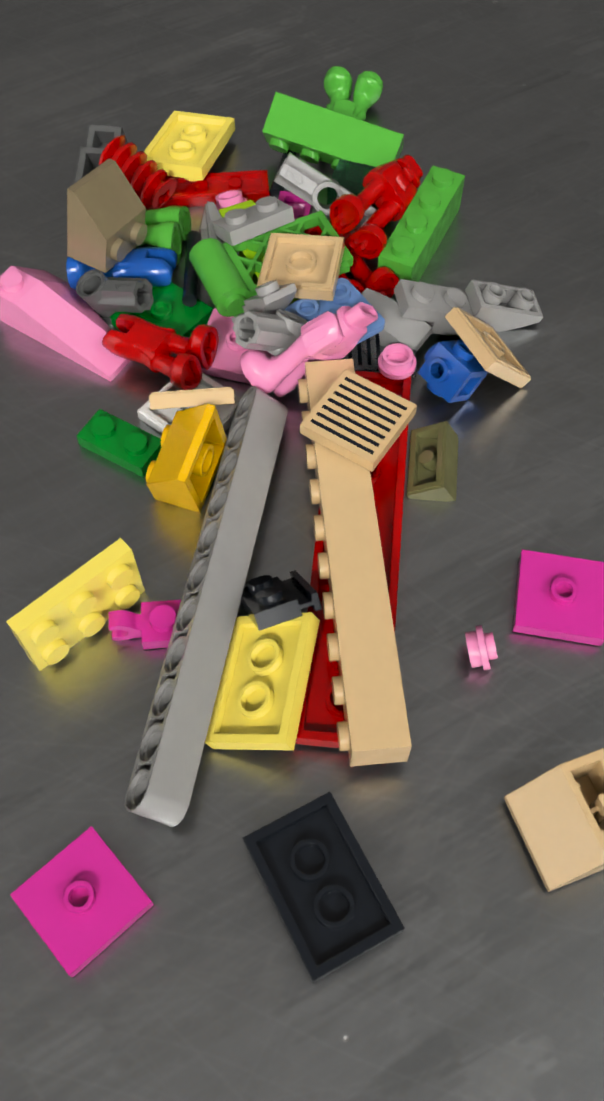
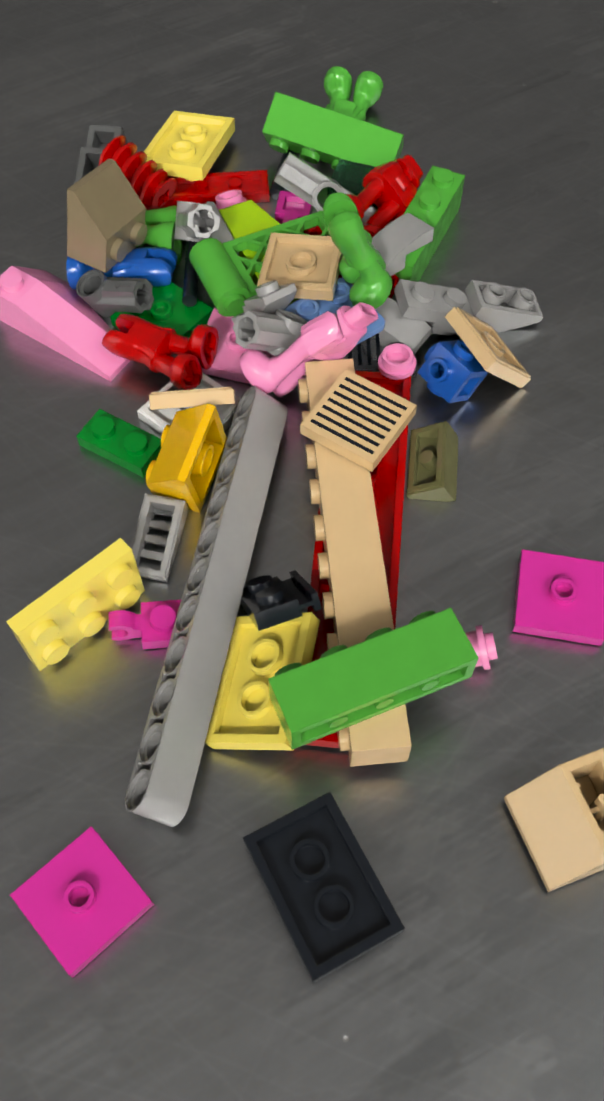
light grey plate [213,196,295,246] -> none
none -> light grey slope [131,493,189,583]
none -> light grey piece [174,201,220,242]
none -> bright green brick [268,608,479,750]
none -> bright green piece [323,192,393,309]
none -> light grey slope [372,212,434,276]

